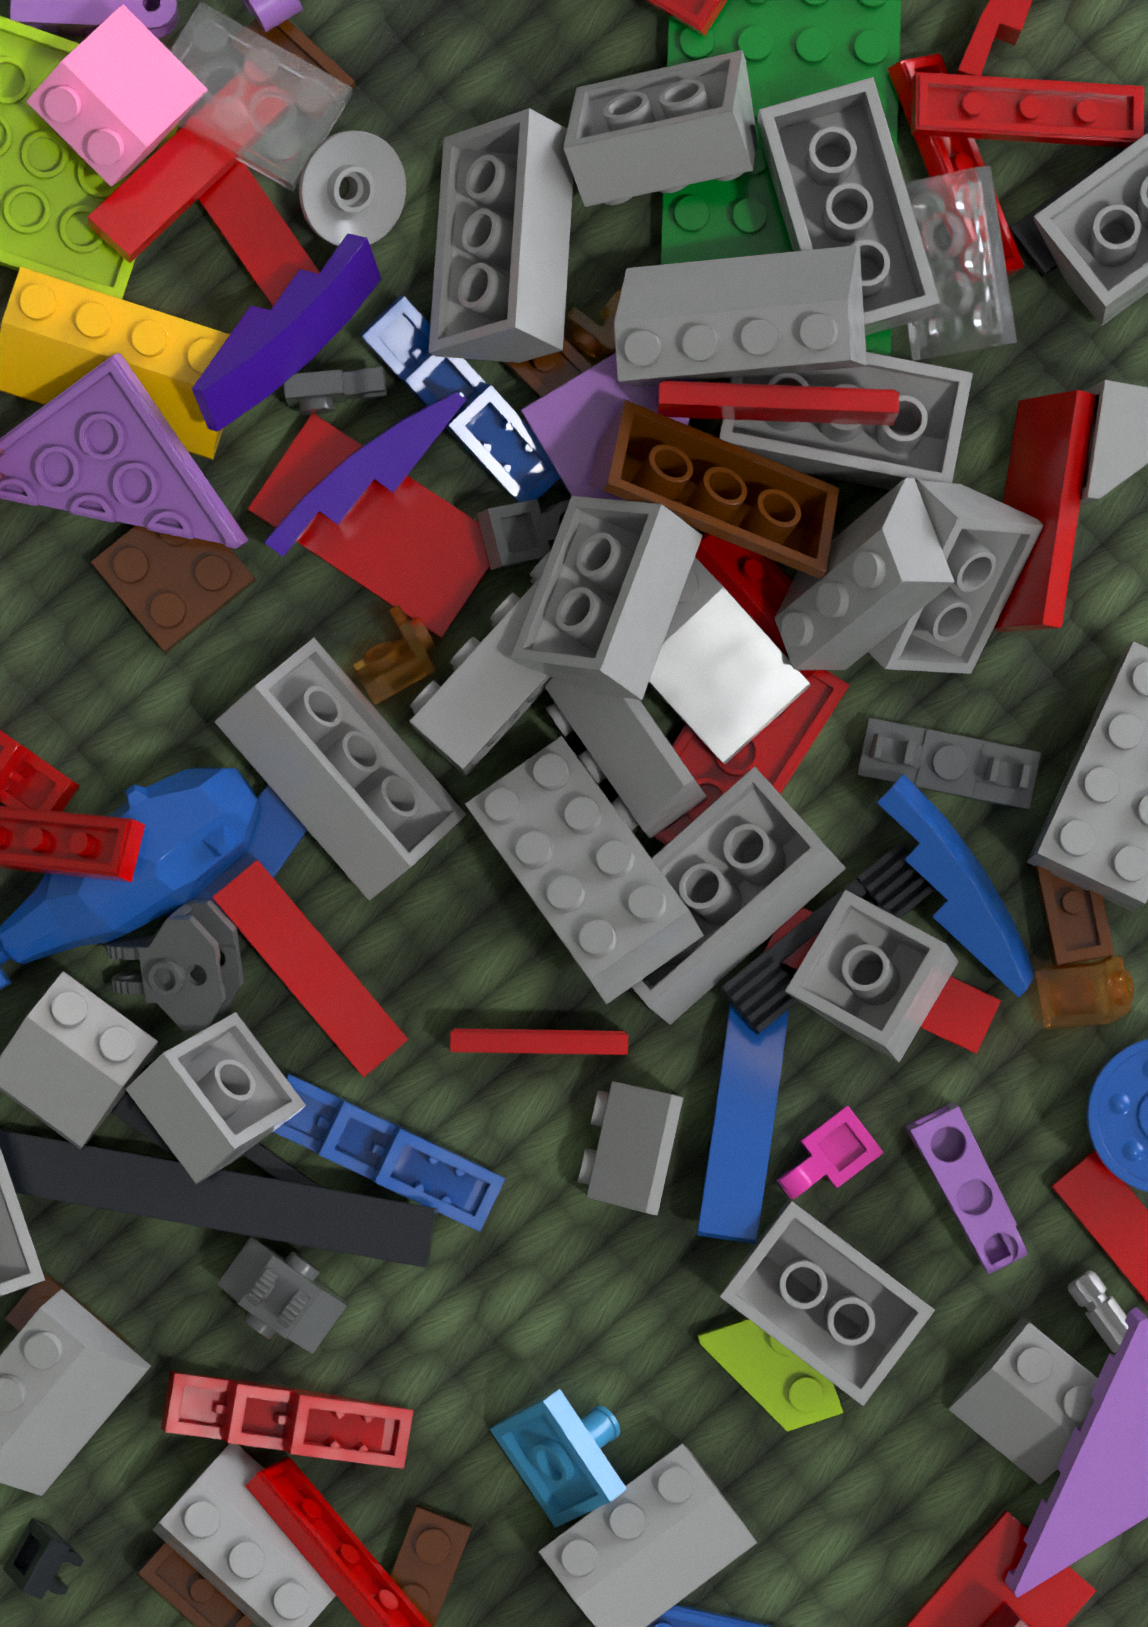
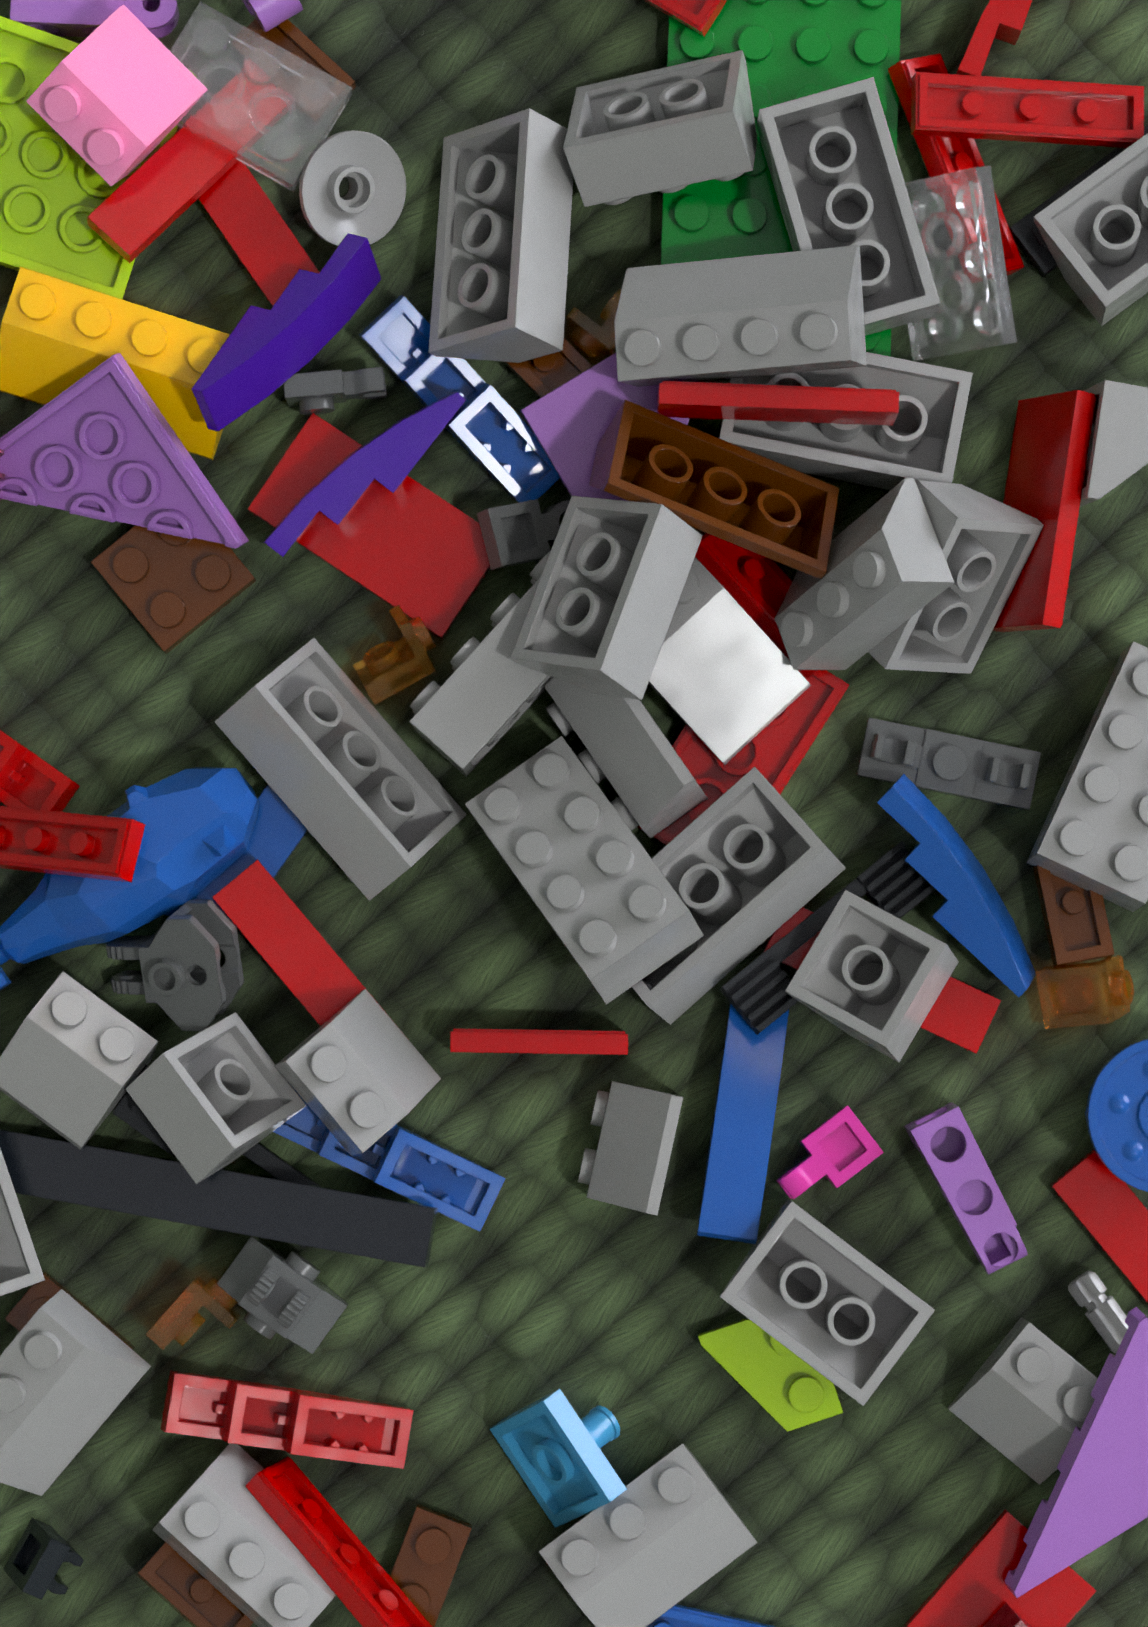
none -> clear orange bracket [145,1276,241,1350]
none -> light grey slope [275,989,441,1156]

